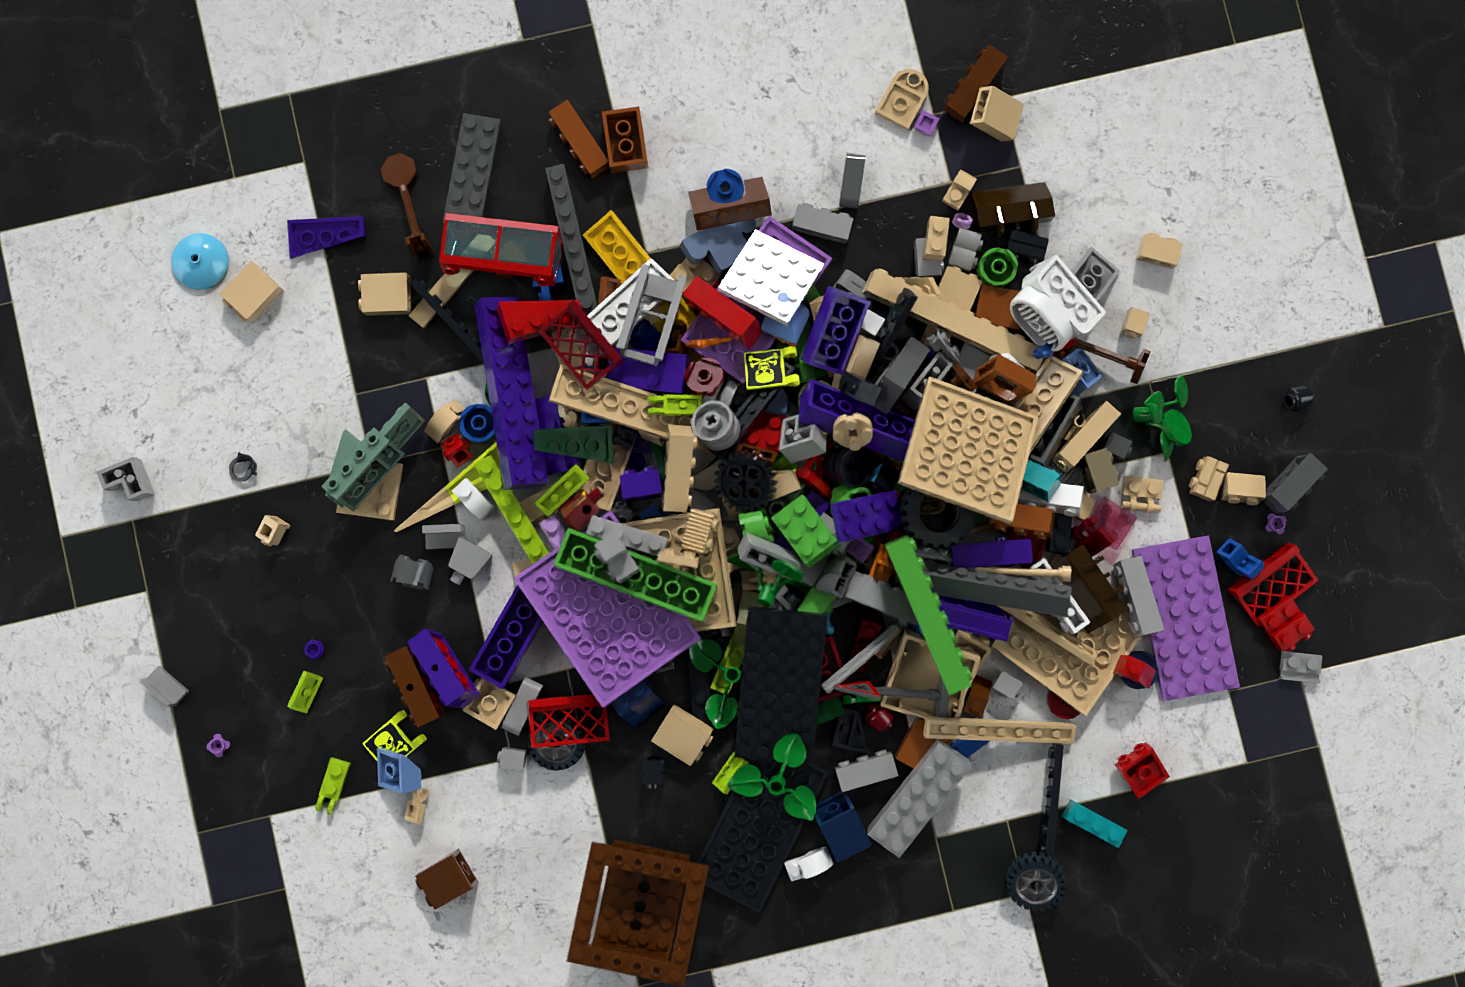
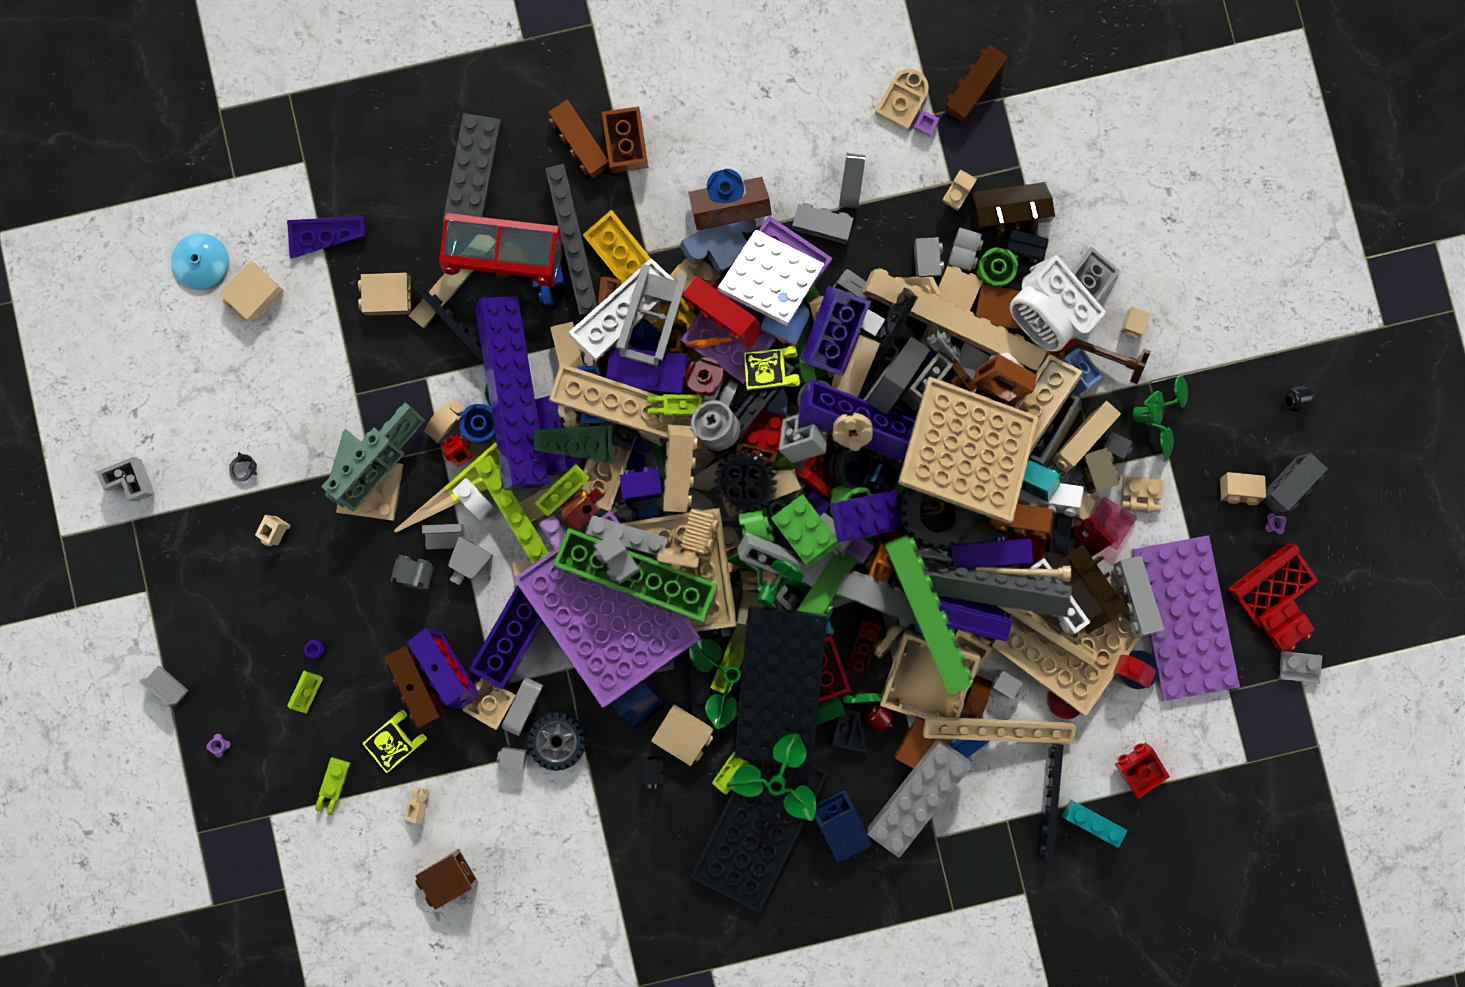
medium blue slope [377,748,422,794] -> none
reddish brown piece [381,153,434,259] -> none
red wedge [496,300,582,345] -> none
red fence [526,694,610,749] -> none
dark red fence [538,299,625,391] -> none
reddish brown plate [566,839,709,986] -> none
white brick [784,846,833,881] -> none
dark grey brick [816,554,857,599] -> none
light grey axle [821,625,899,693] -> none
light grey brick [834,750,898,792] -> none
dark grey piece [835,674,950,718] -> none
black brick [838,371,881,406] -> none
tan brick [923,216,950,261] -> none
lavender tile [952,213,972,229] -> none
tan brick [970,86,1024,141] -> none
wheel [1006,852,1066,911] -> none
blue arm [1033,339,1054,359] -> none
tan hand [1064,416,1086,441] -> none
tan brick [1136,233,1183,269] -> none
green tile [1162,409,1192,446] -> none
tan brick [1188,456,1229,501] -> none
blue brick [1217,538,1265,580] -> none

